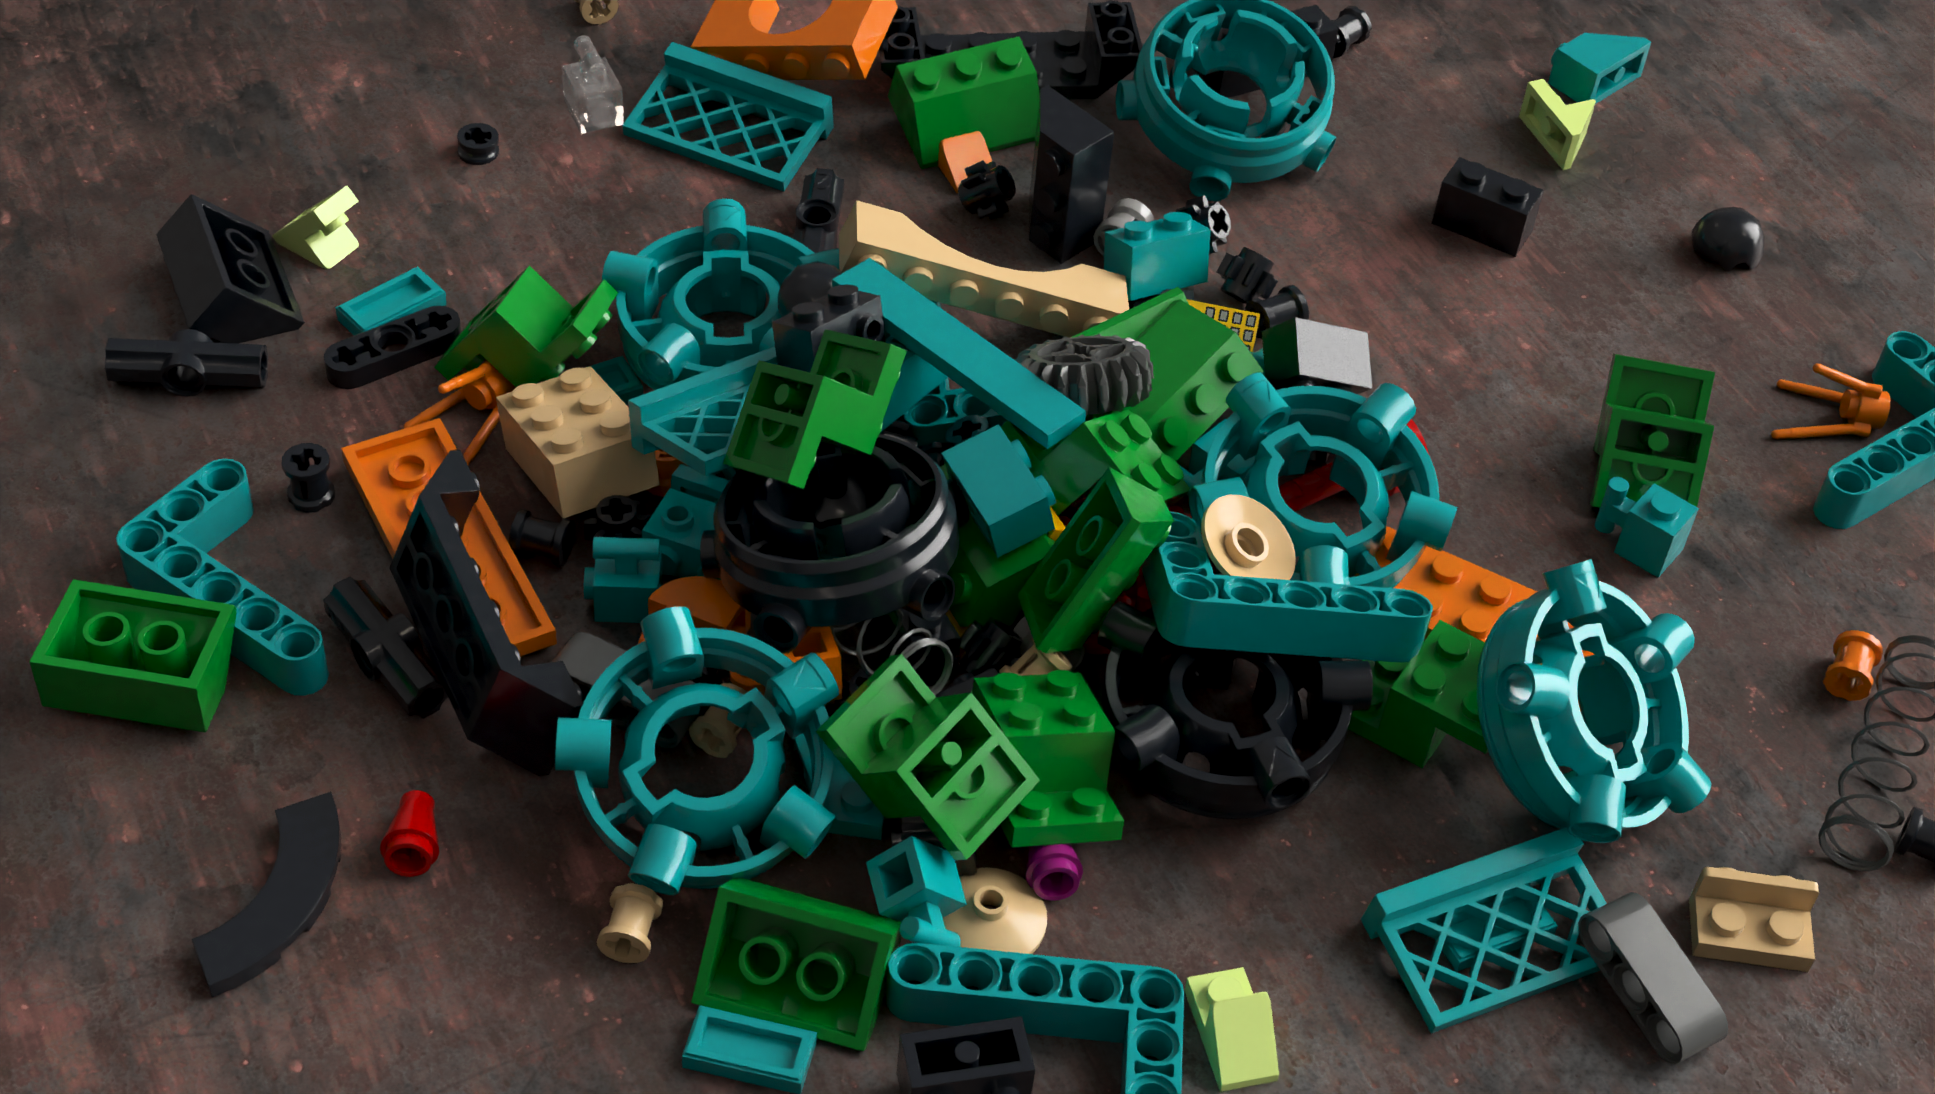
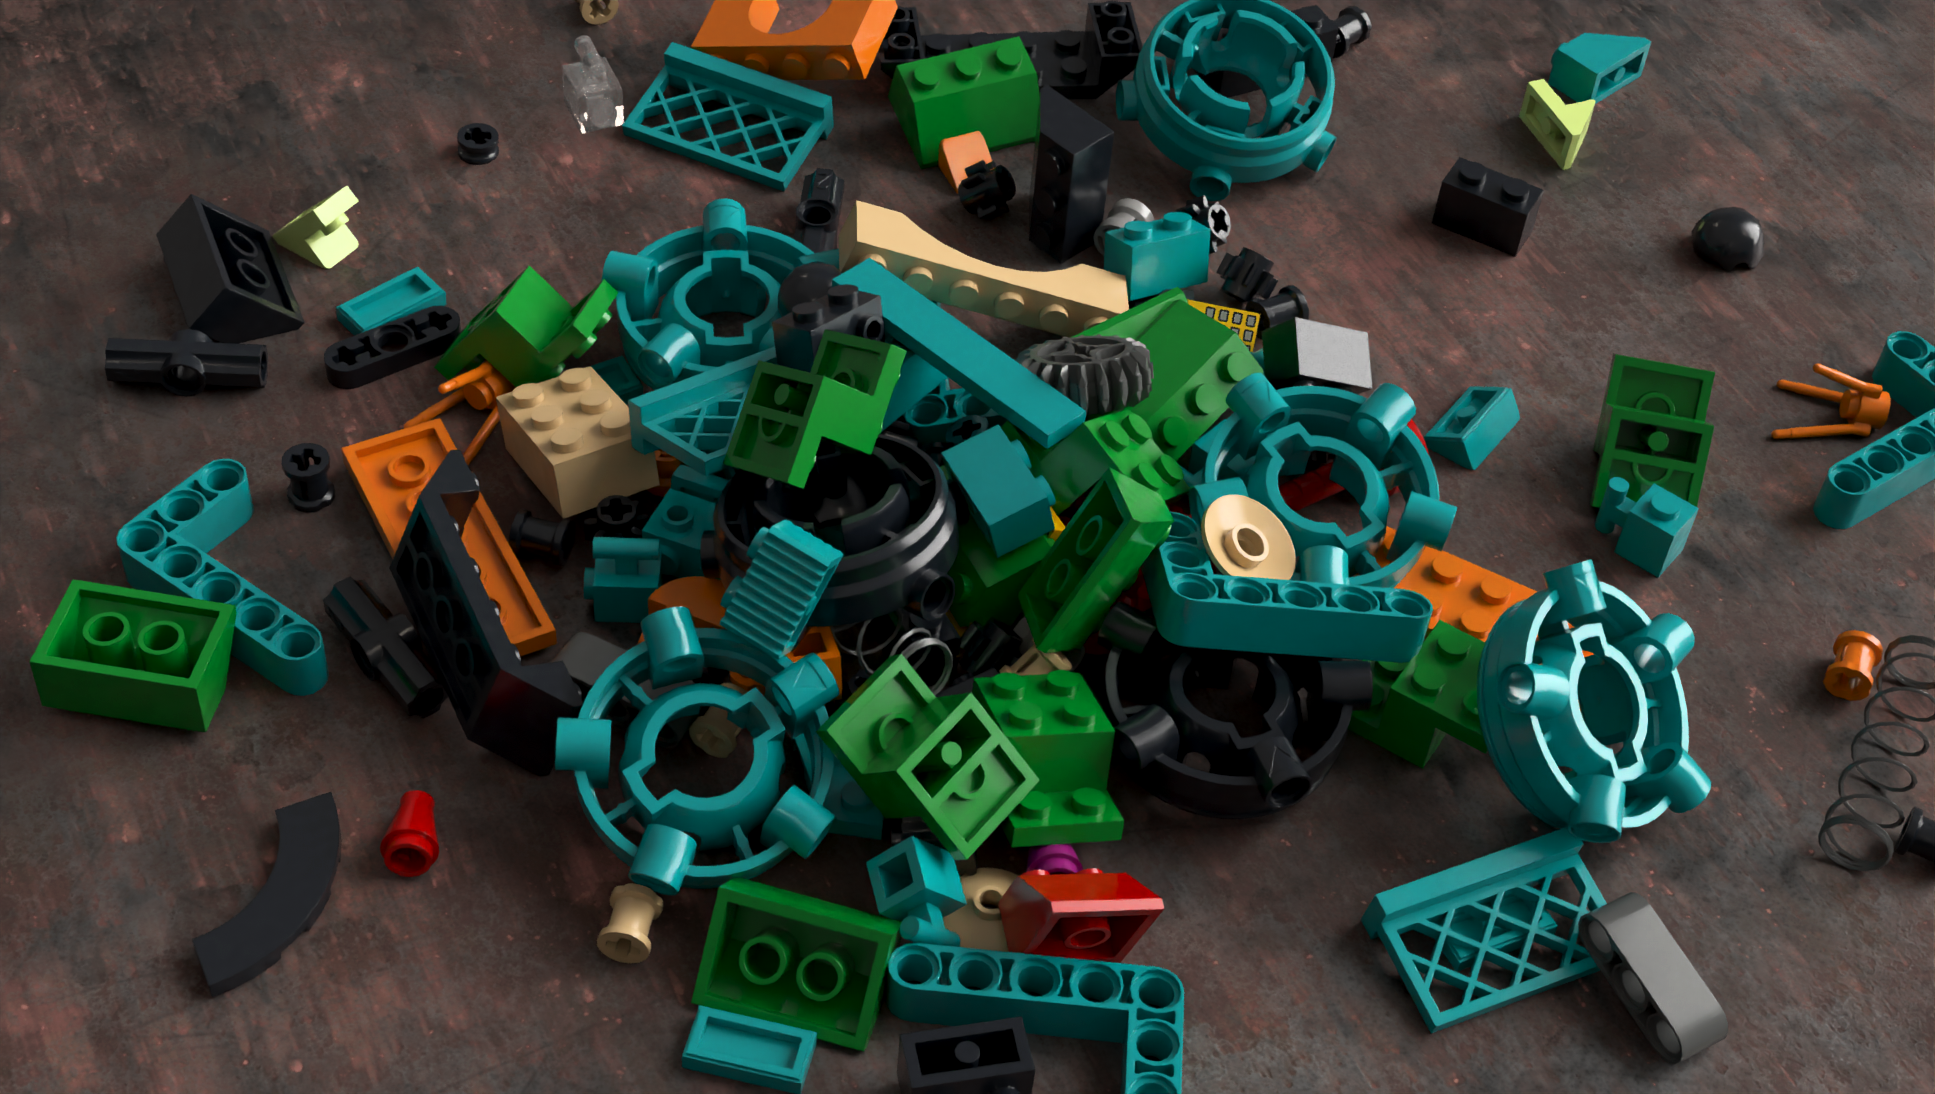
yellowish green slope [1184,967,1279,1092] -> none
tan bracket [1689,867,1819,972] -> none
none -> teal brick [719,520,844,660]
none -> red slope [998,868,1164,963]
none -> teal slope [1424,386,1520,470]

